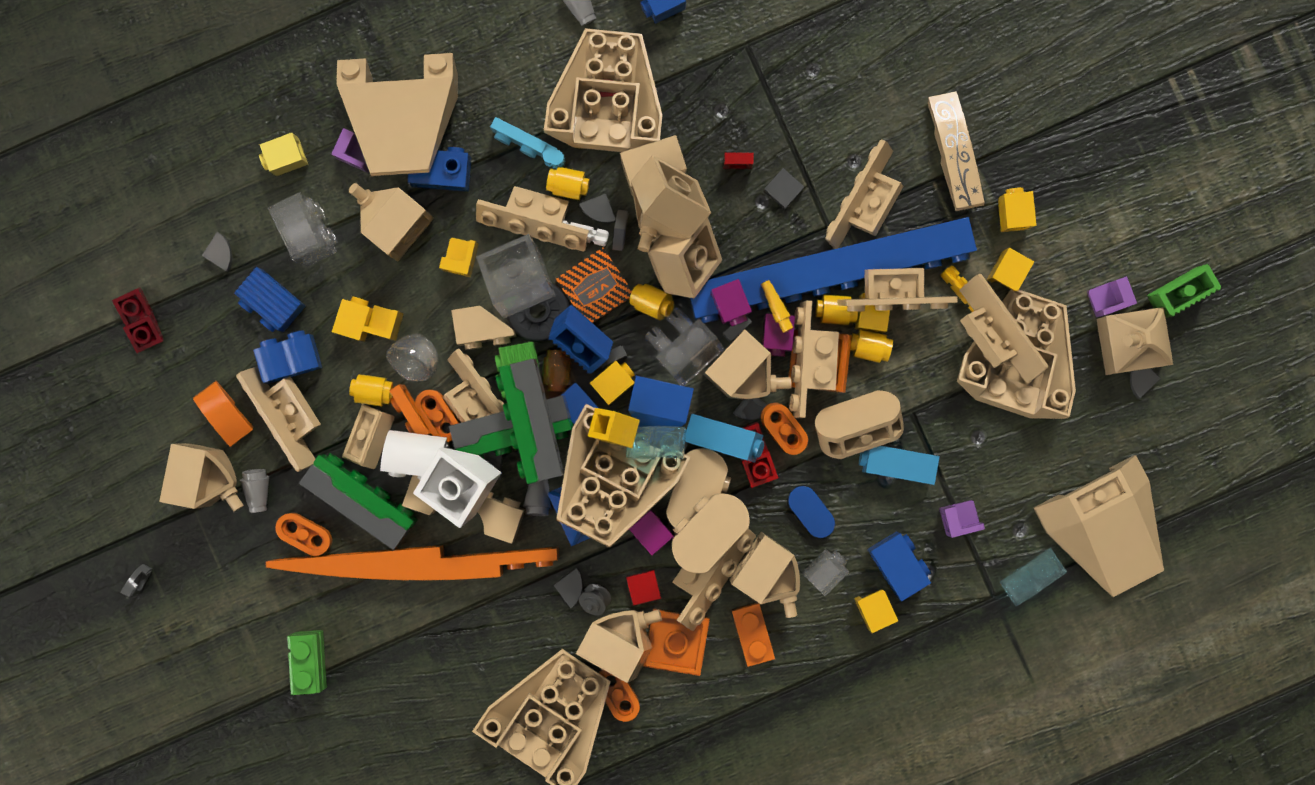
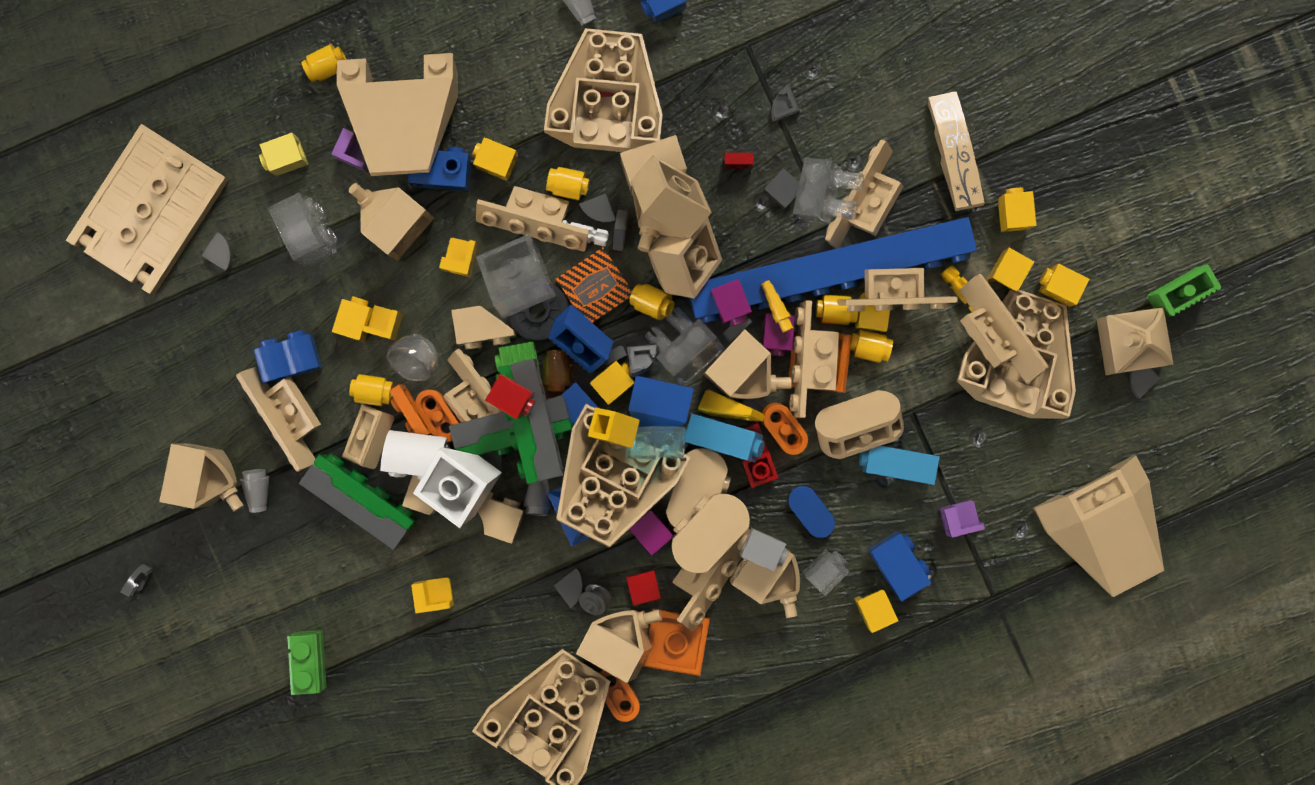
dark red slope [112,287,164,353] -> none
orange slope [193,381,253,447] -> none
blue brick [234,267,306,332] -> none
orange slope [266,545,559,580] -> none
orange plate [276,513,332,556] -> none
medium azure hinge [490,117,565,169] -> none
orange plate [731,603,775,667] -> none
clear light blue slope [1000,548,1067,606] -> none
medium lavender panel [1087,276,1137,318] -> none
none -> tan door [66,124,229,295]
none -> yellow brick [301,44,347,82]
none -> yellow panel [411,577,454,613]
none -> yellow brick [472,137,519,181]
none -> red brick [485,374,536,419]
none -> dark grey tile [627,345,656,377]
none -> yellow slope [698,389,765,422]
none -> light grey brick [739,527,788,571]
none -> dark grey tile [771,85,800,123]
none -> clear brick [793,157,864,225]
none -> yellow brick [1039,263,1090,307]

